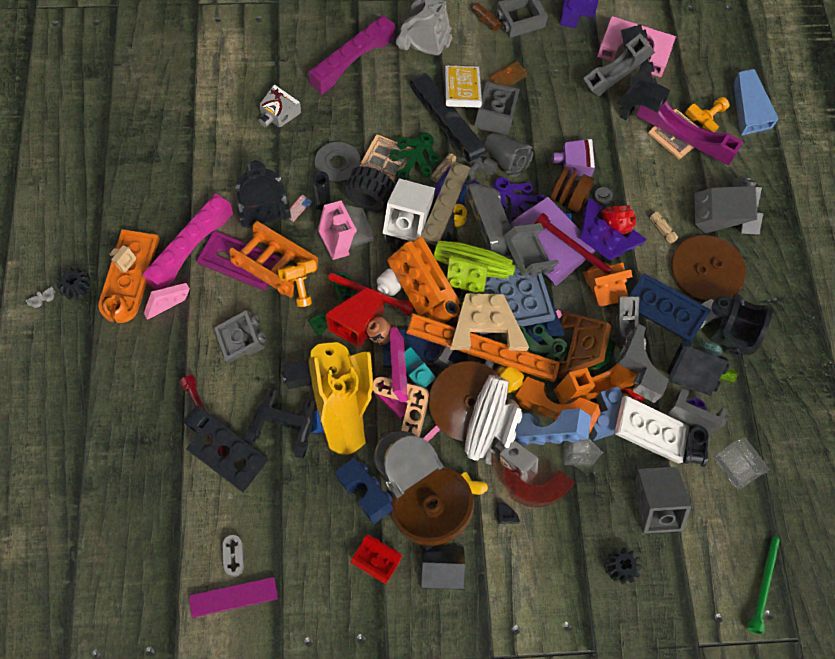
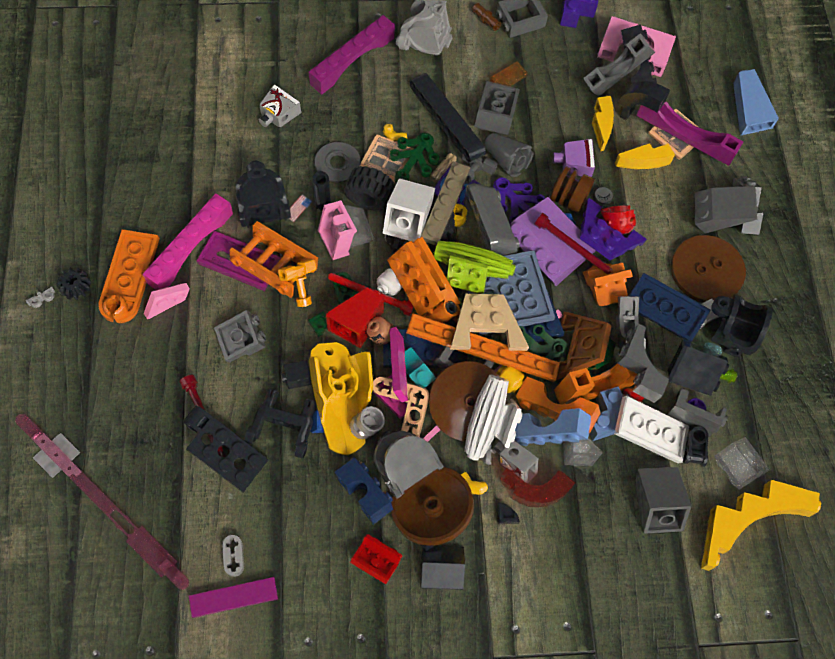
tan tile [110,245,137,273] -> none
tile [445,66,482,107] -> none
dark grey panel [503,223,559,277] -> none
black gear [605,547,642,585] -> none
tan axle [650,212,678,244] -> none
light orange bar [685,97,729,132] -> none
green piece [747,536,780,635] -> none
none -> clear pink piece [15,414,189,590]
none -> light grey wheel [350,406,385,439]
none -> yellow arm [383,124,407,142]
none -> yellow slope [592,96,614,152]
none -> yellow slope [615,143,675,169]
none -> yellow arch [701,480,821,571]

